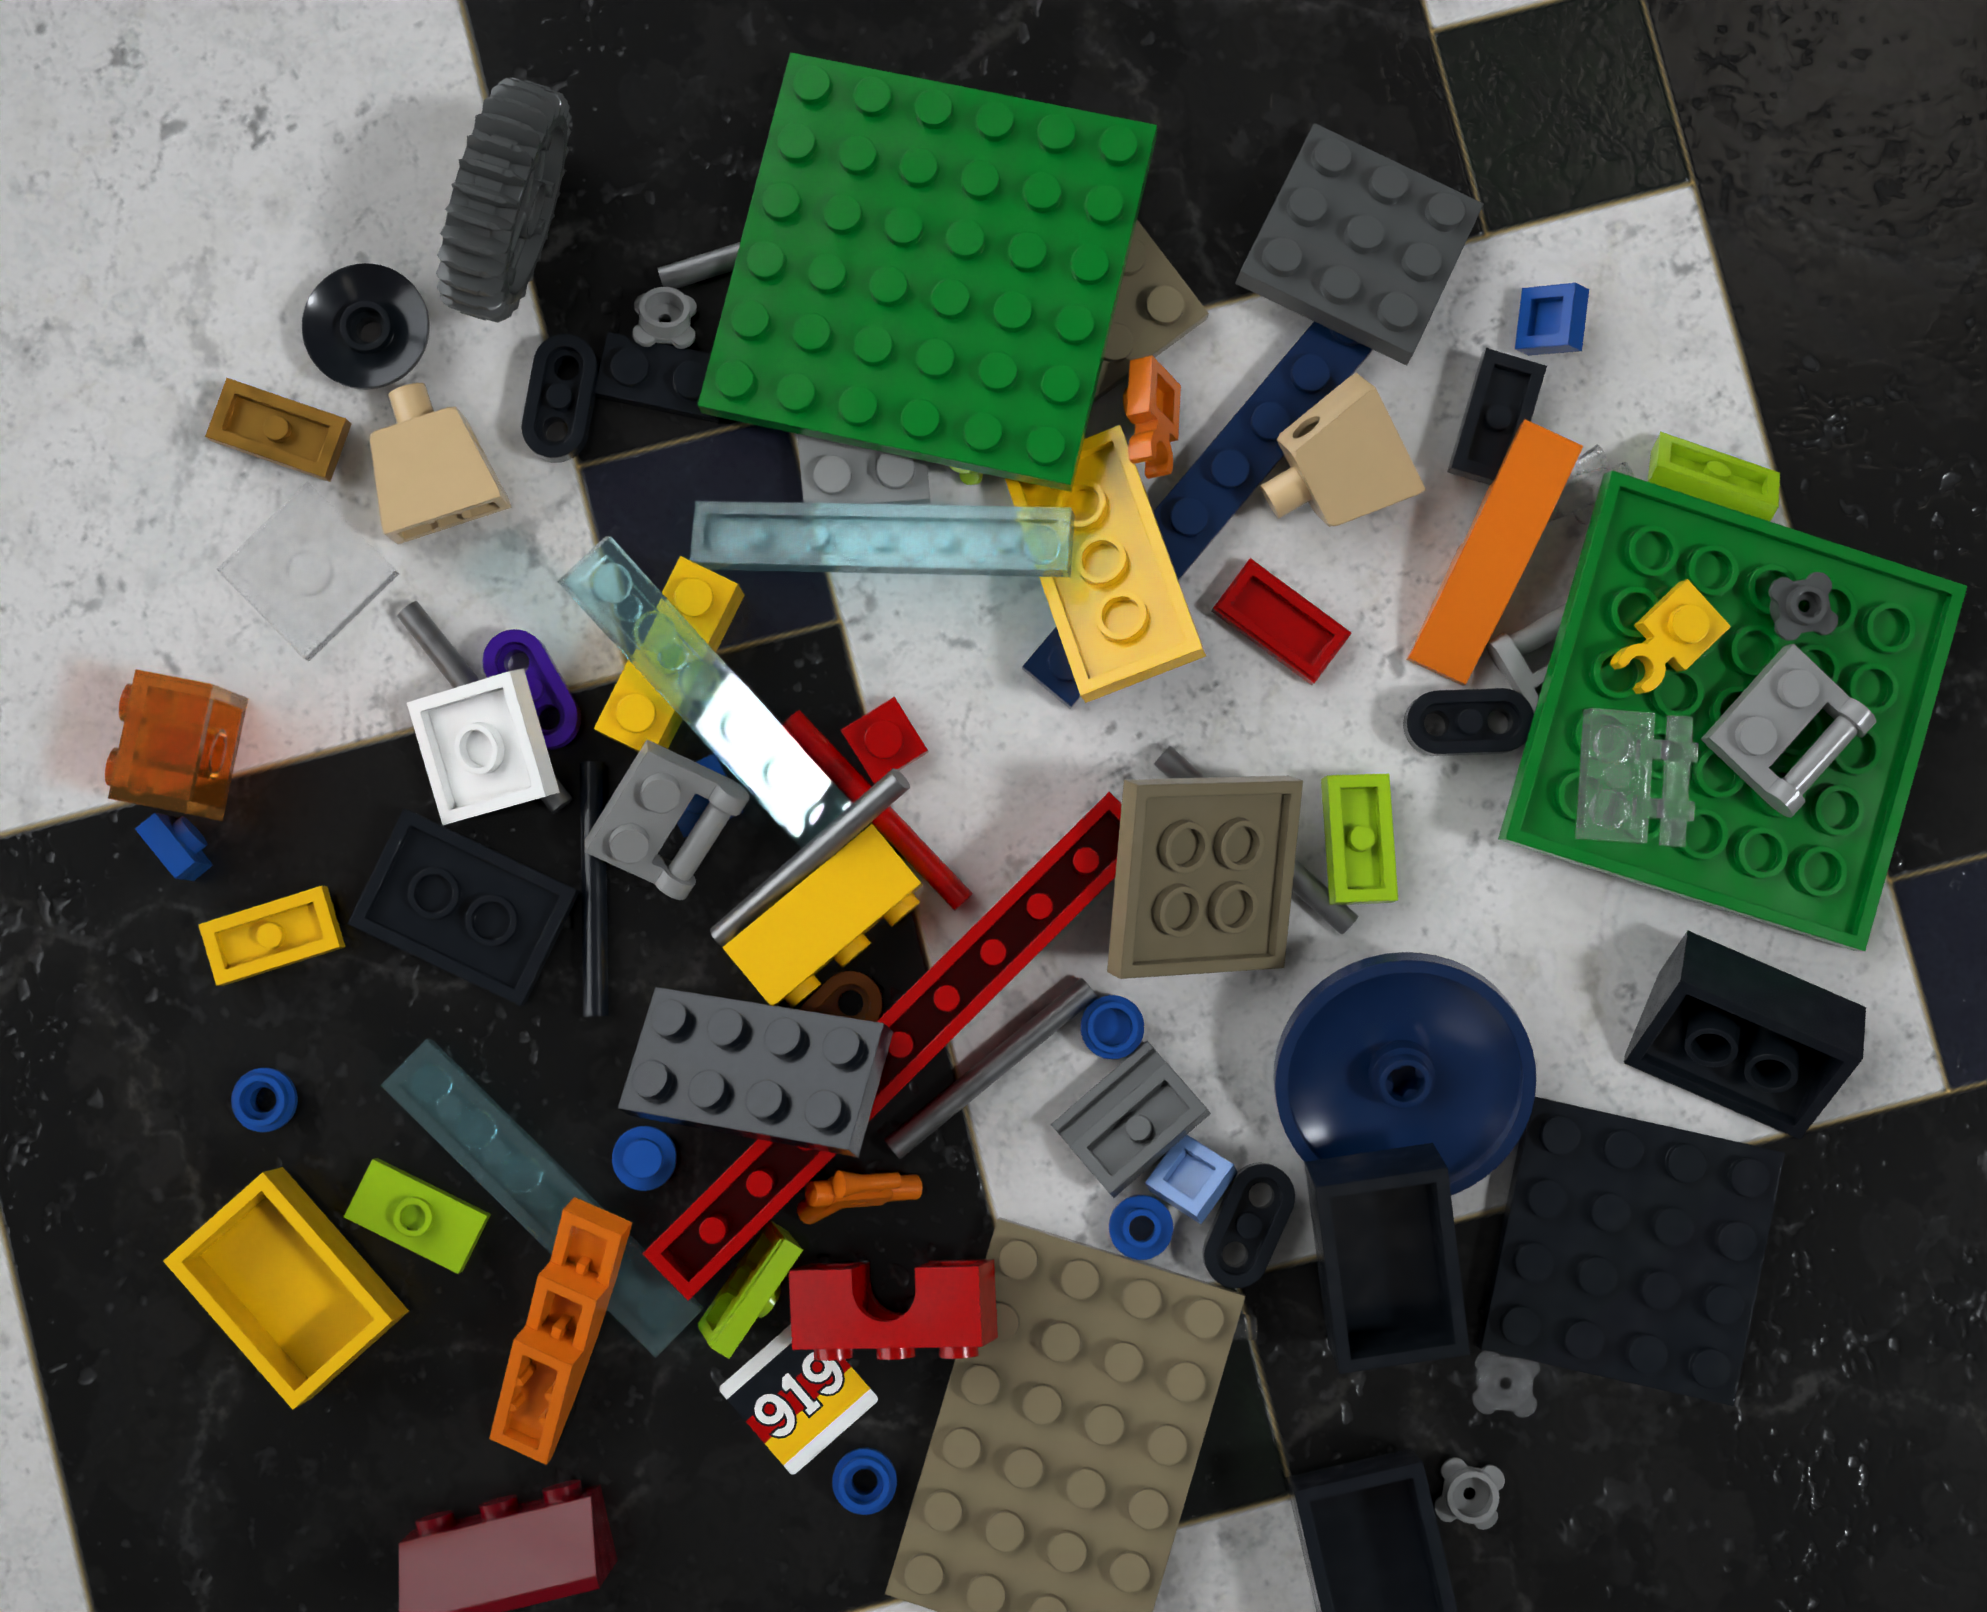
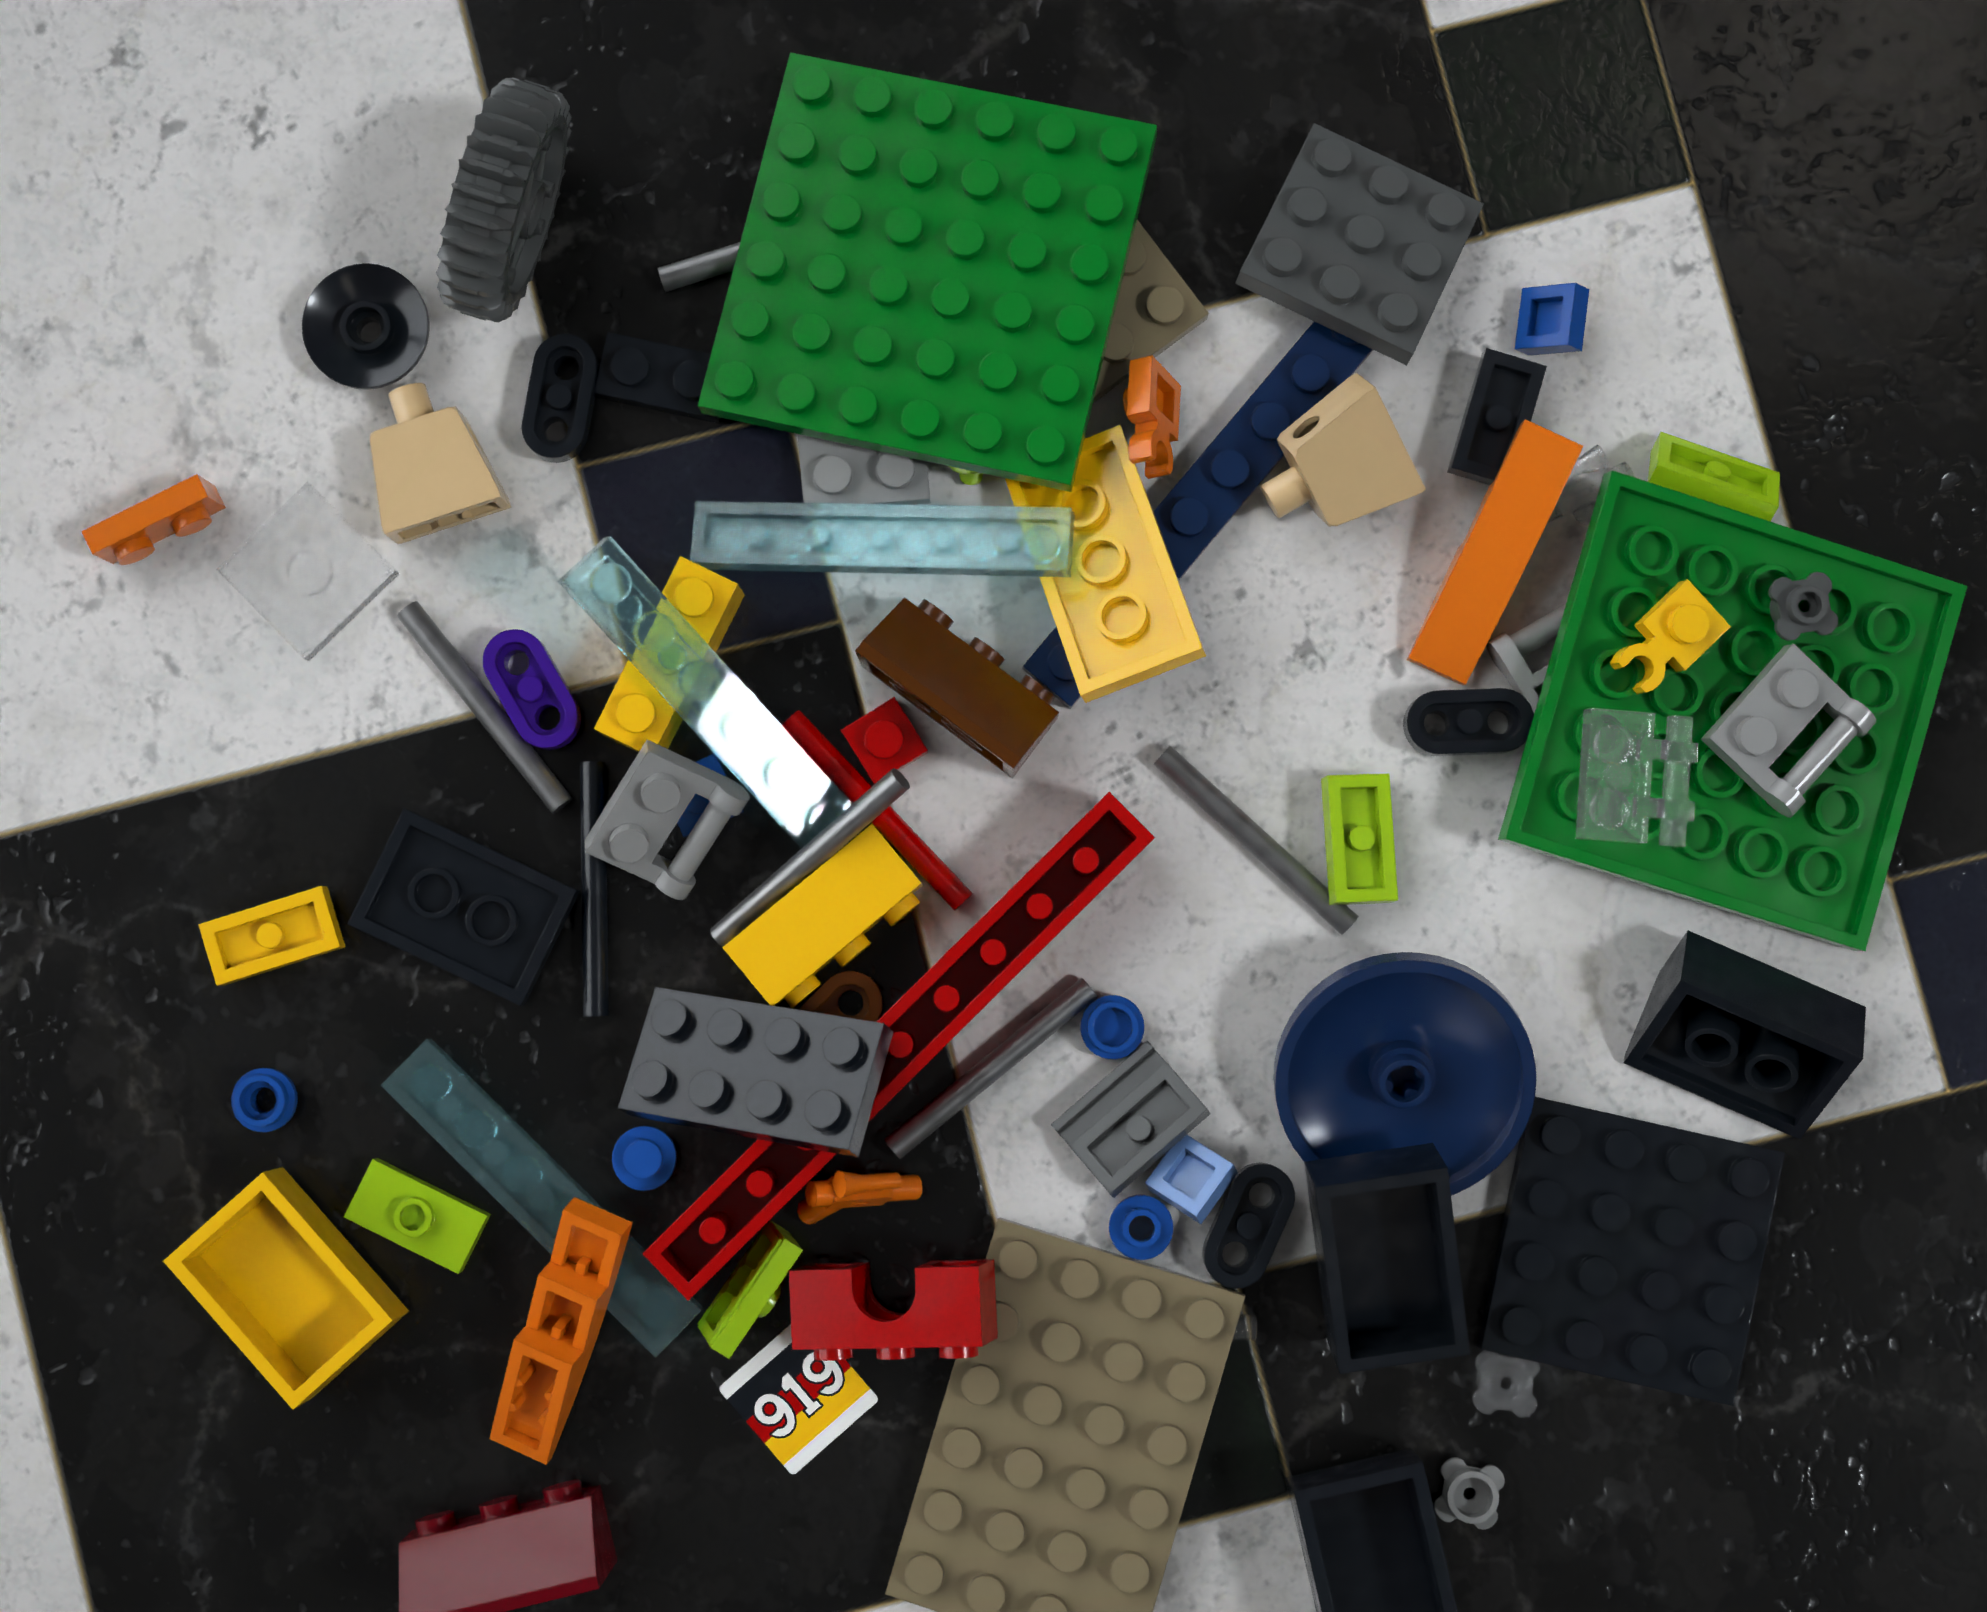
clear orange brick [105,669,249,821] -> none
blue plate [135,813,213,881] -> none
pearl gold plate [205,378,352,482] -> none
white plate [407,668,560,825] -> none
light grey plate [633,287,697,349] -> none
blue plate [832,1448,897,1515] -> none
dark tan plate [1107,775,1303,979] -> none
red tile [1211,558,1352,685] -> none
none -> orange plate [81,474,226,565]
none -> reddish brown slope [855,597,1059,779]

